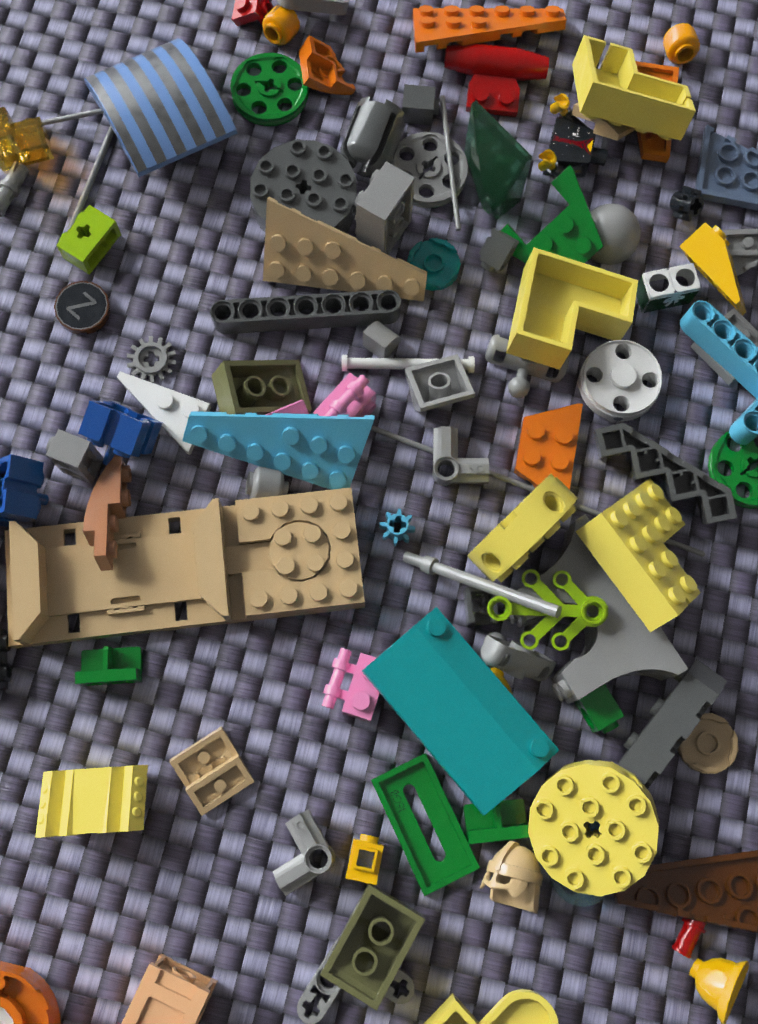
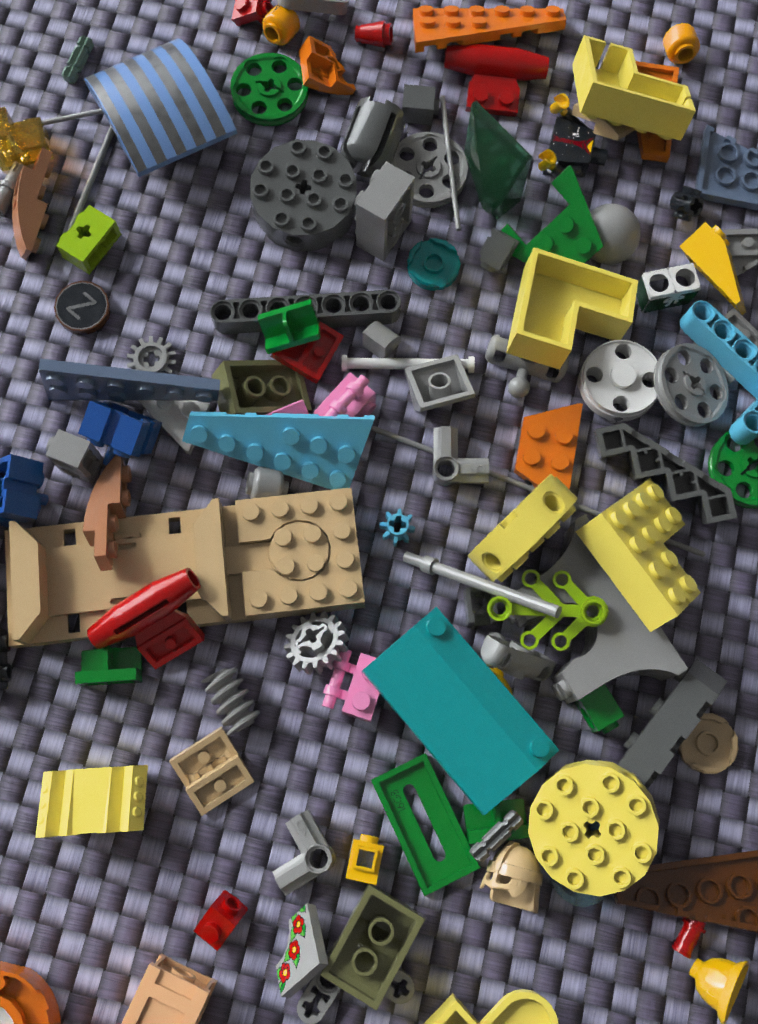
tan wing [263,197,427,301] -> none
none -> nougat slope [12,147,54,260]
none -> sand blue wing [38,359,220,402]
none -> sand green axle [62,35,94,84]
none -> red plate [87,568,205,670]
none -> red bracket [193,890,248,951]
none -> light grey piece [201,667,260,736]
none -> green panel [258,299,321,354]
none -> red wing [270,321,344,384]
none -> light grey tile [276,903,328,998]
none -> light grey gear [284,611,349,675]
none -> red cone [355,20,393,48]
none -> dark grey axle [469,810,524,863]
none -> light grey wedge [653,343,729,427]

